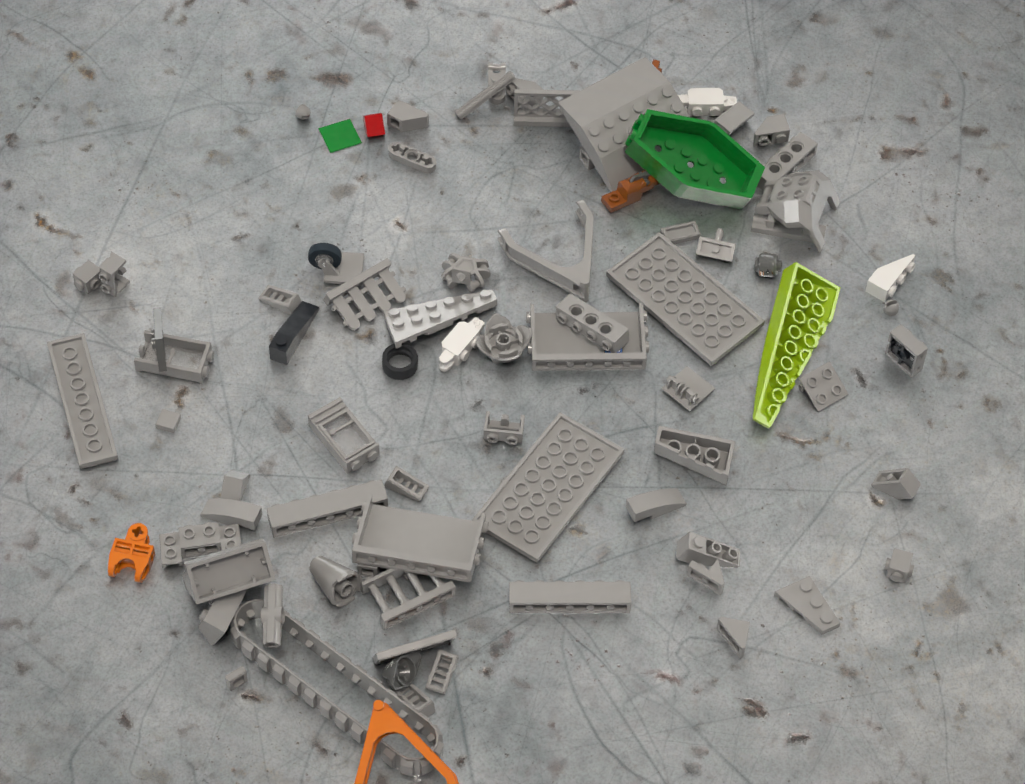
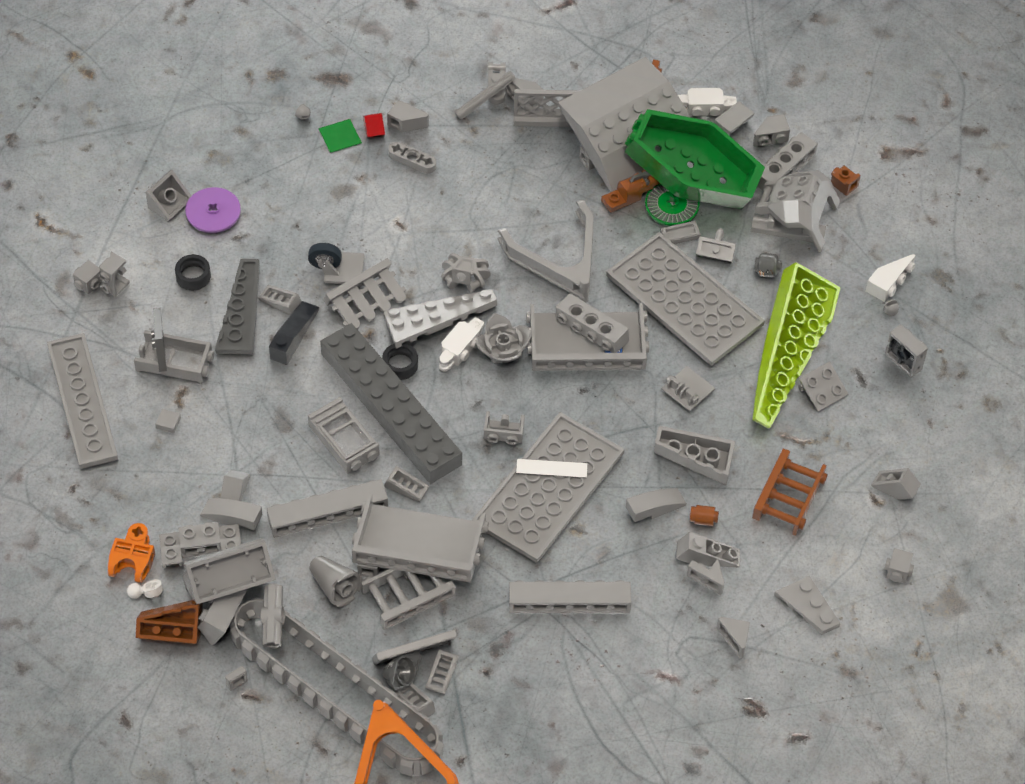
none -> white plate [127,580,164,599]
none -> dark orange wedge [135,600,203,644]
none -> light grey slope [146,170,191,221]
none -> black tyre [175,254,211,291]
none -> medium lavender piece [185,187,241,233]
none -> dark grey wing [215,259,260,354]
none -> dark grey brick [320,323,462,485]
none -> white sticker [516,459,588,477]
none -> piece [645,183,700,226]
none -> dark orange brick [690,505,719,527]
none -> dark orange fence [752,448,828,536]
none -> dark orange brick [831,165,861,196]

